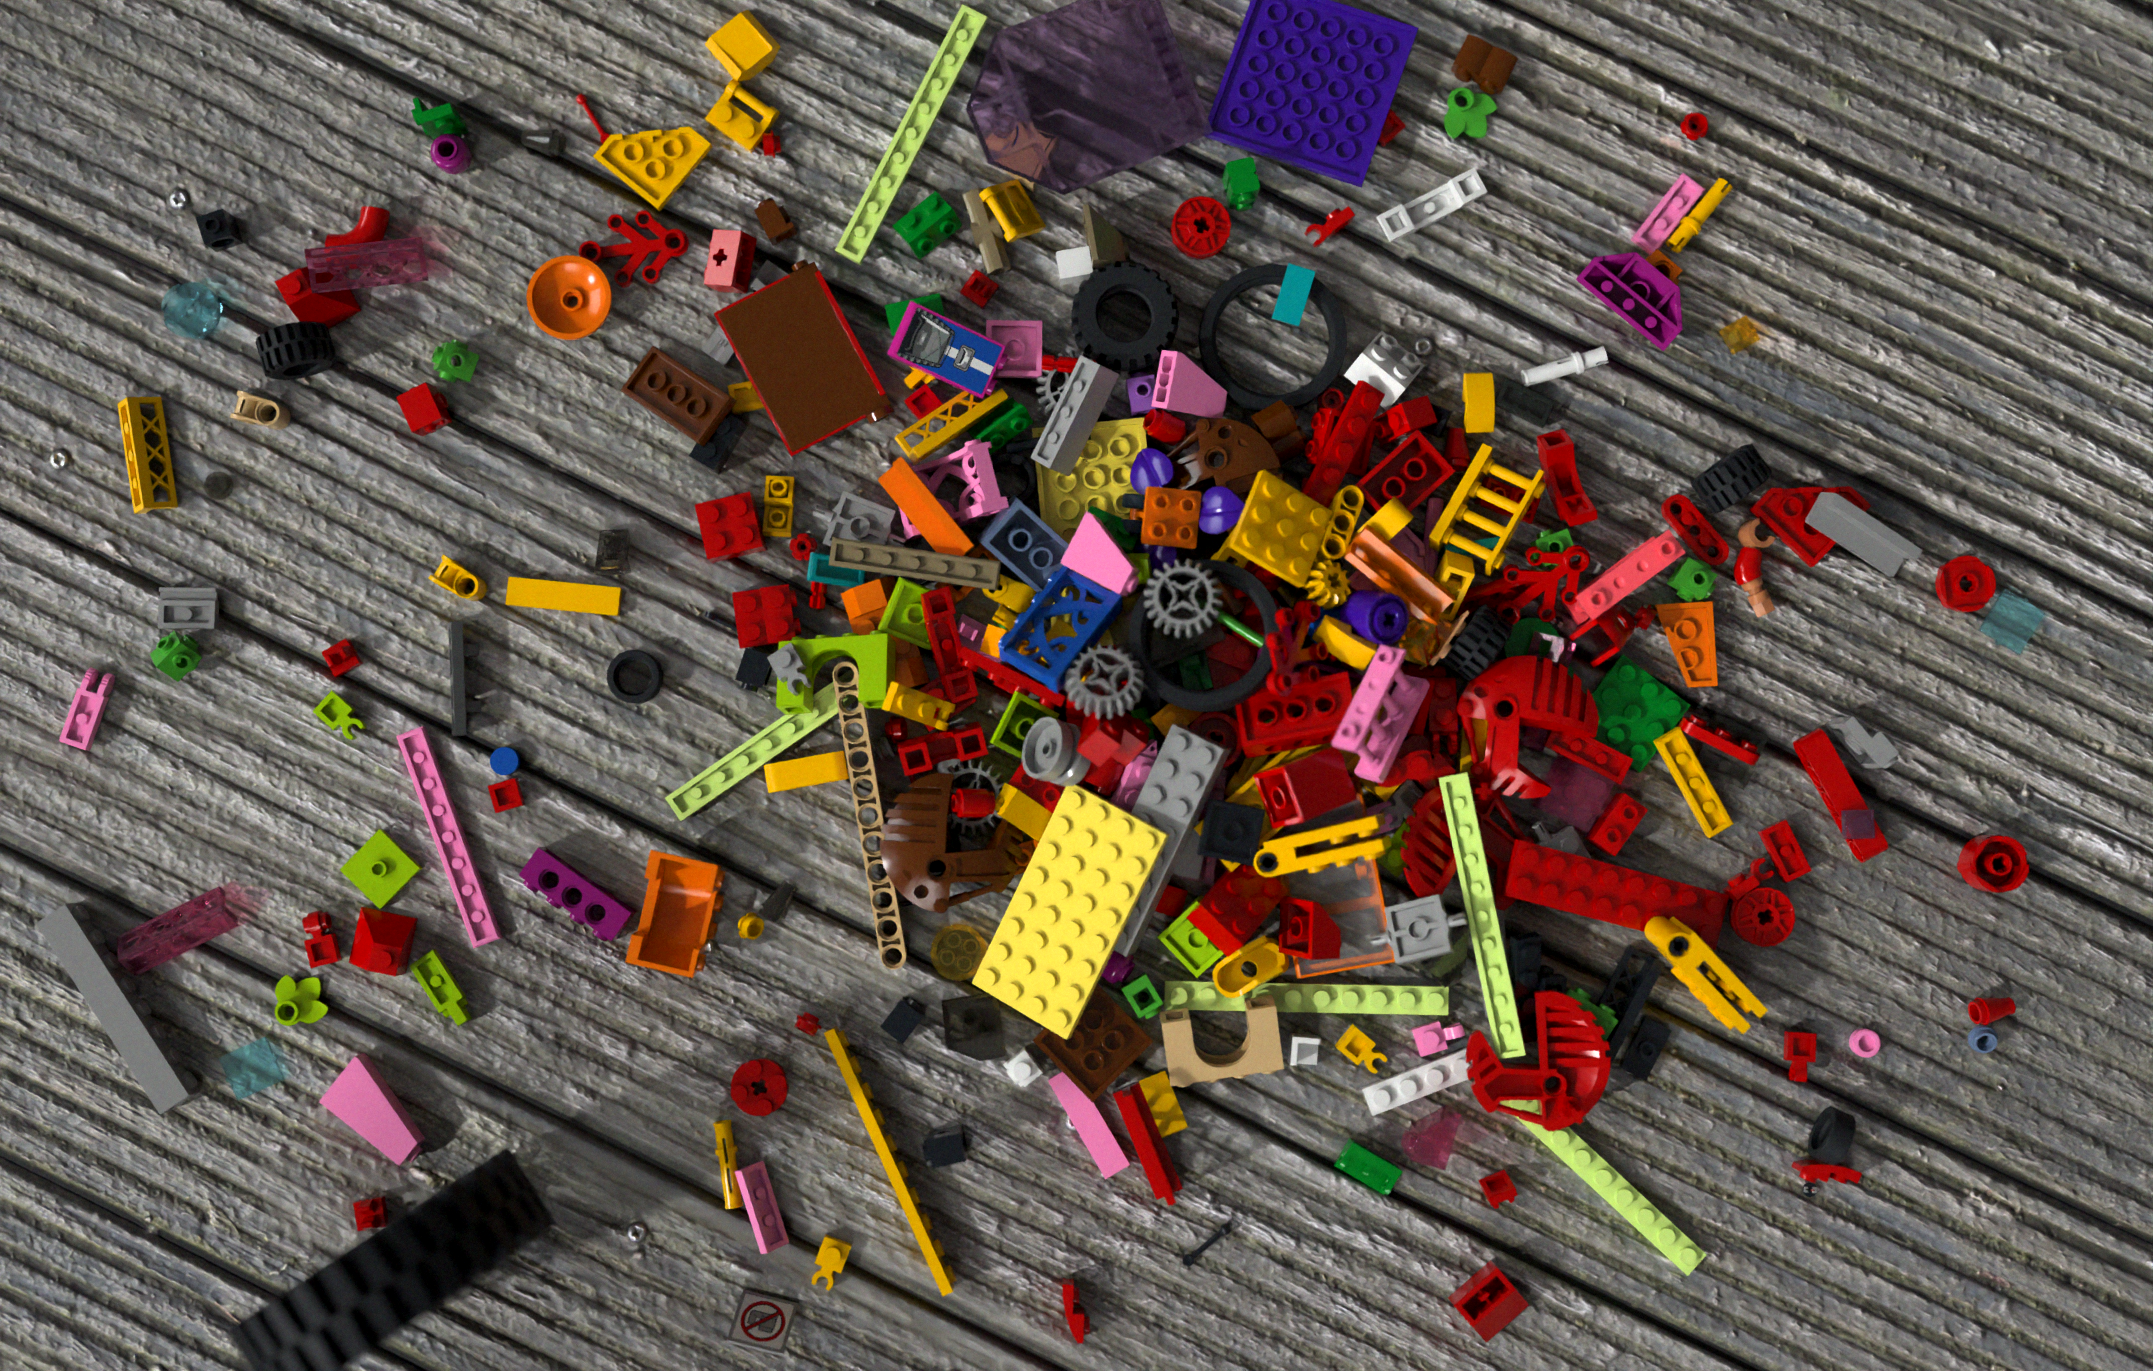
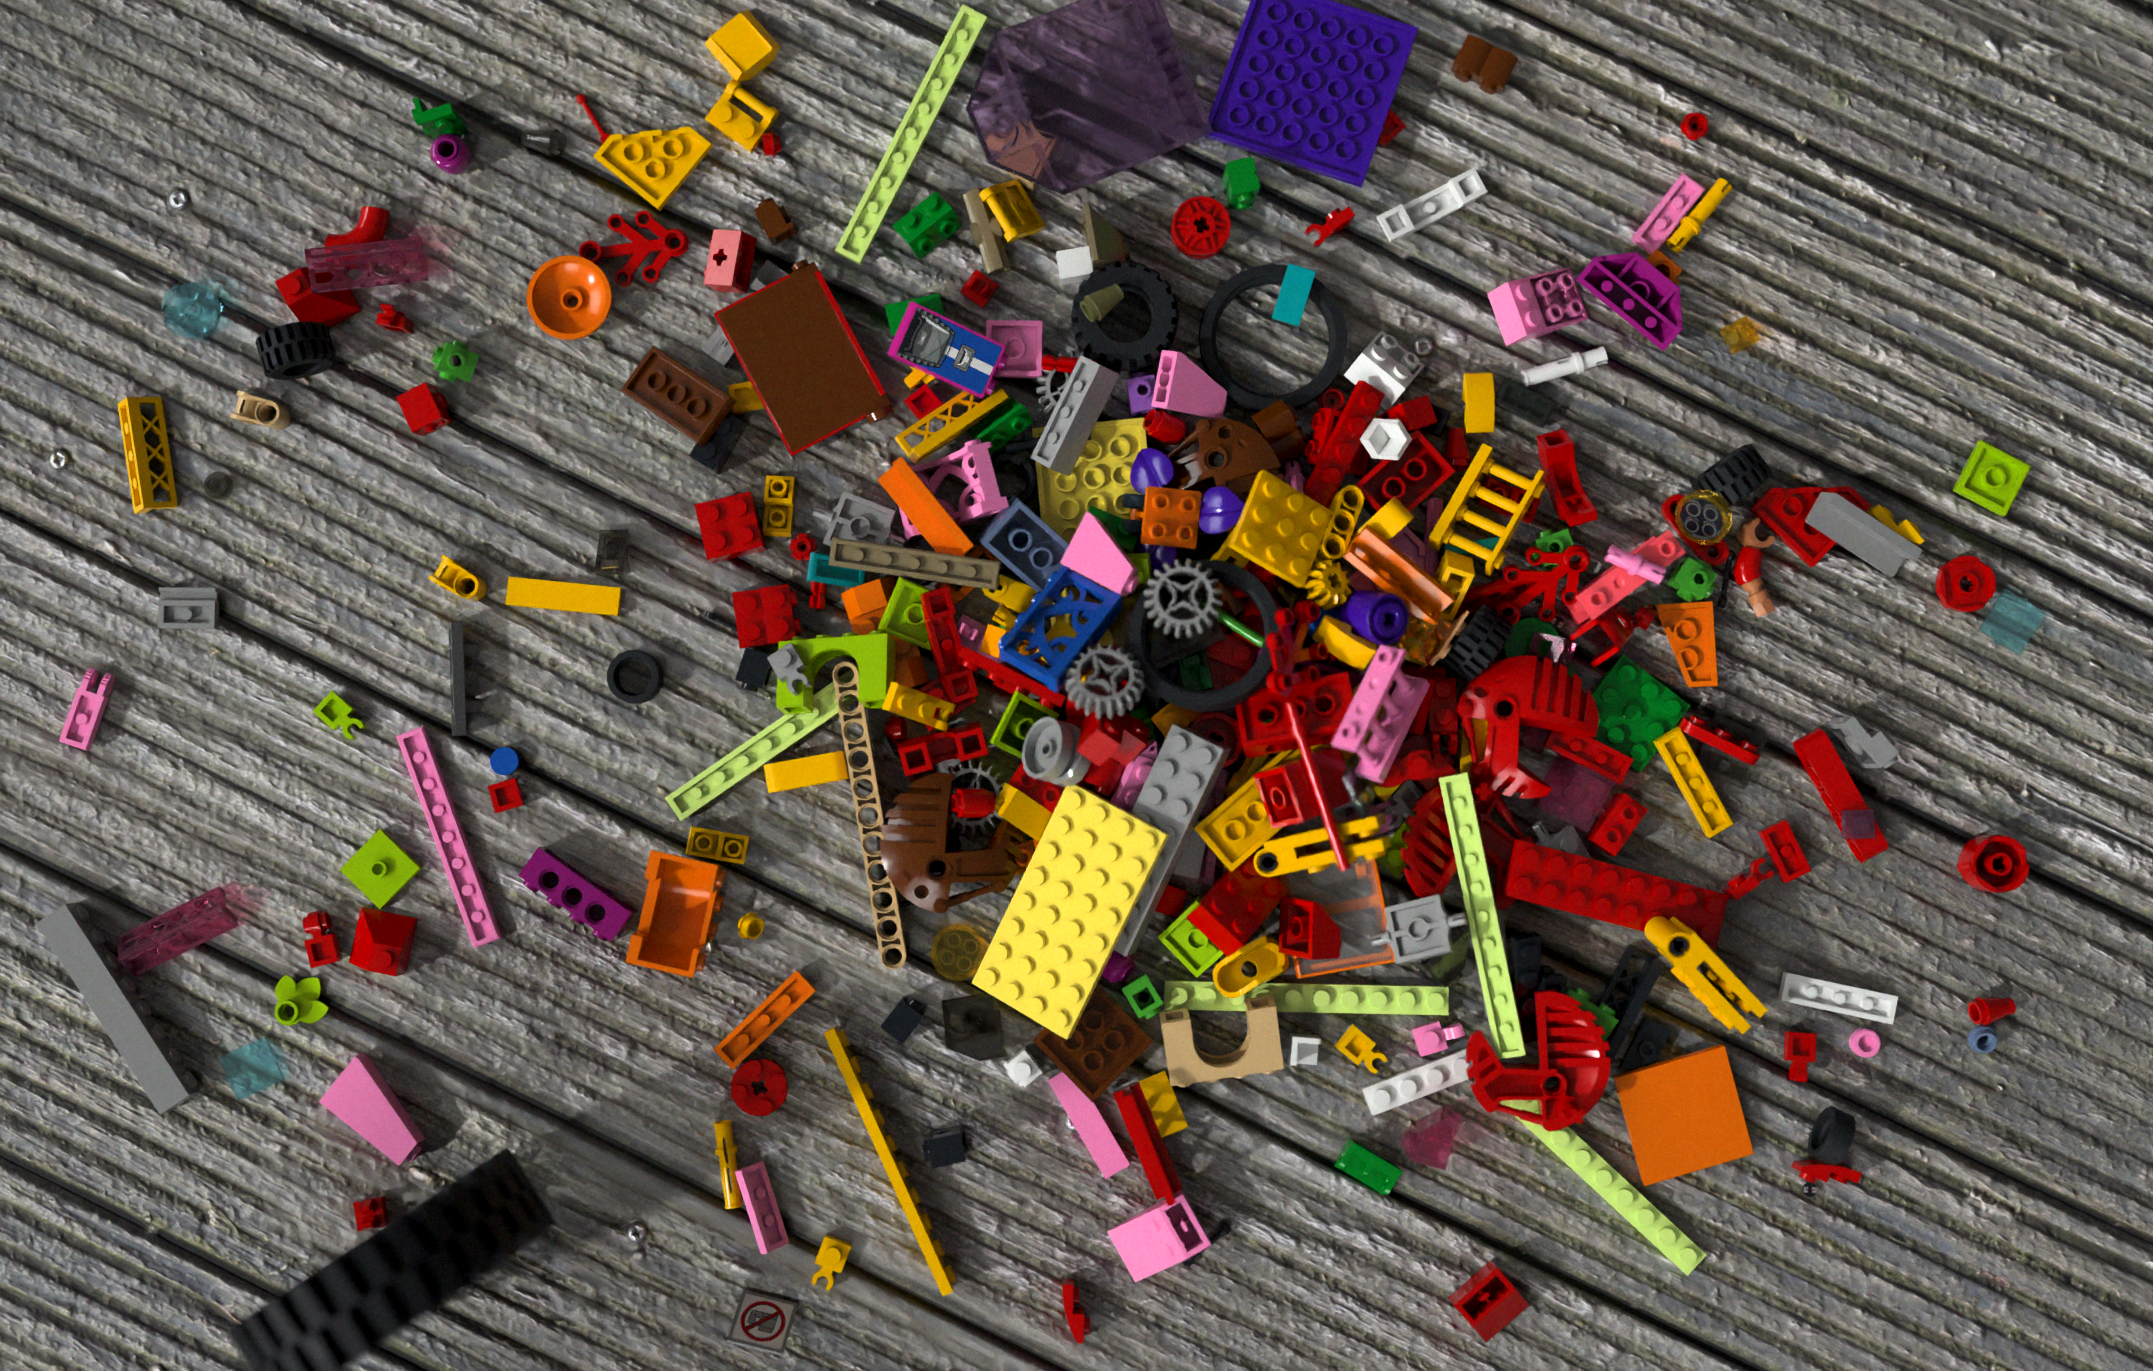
bright green brick [150,630,202,682] -> none
black brick [195,209,243,252] -> none
red tile [321,638,363,677] -> none
lime hinge [409,949,472,1026] -> none
clear smoke cone [759,880,798,925] -> none
red plate [794,1012,822,1036] -> none
black tile [1197,798,1265,866] -> none
bright green plate [1444,87,1497,139] -> none
red tile [1478,1169,1517,1209] -> none
red wheel [1728,886,1795,947] -> none
none -> red plate [376,303,414,334]
none -> yellow slope [685,826,749,864]
none -> orange plate [713,969,817,1070]
none -> olive cone [1080,284,1124,322]
none -> bright pink slope [1107,1190,1211,1282]
none -> bright pink axle [1284,461,1305,494]
none -> red bar [1284,701,1351,871]
none -> clear light blue piece [1342,755,1375,819]
none -> white panel [1360,418,1412,460]
none -> bright pink slope [1487,267,1588,346]
none -> bright pink pin [1604,544,1666,585]
none -> orange tile [1613,1044,1754,1186]
none -> tile [1675,489,1732,545]
none -> black hinge [1718,550,1736,608]
none -> white plate [1778,972,1898,1024]
none -> yellow slope [1866,504,1924,546]
none -> lime plate [1952,440,2031,517]

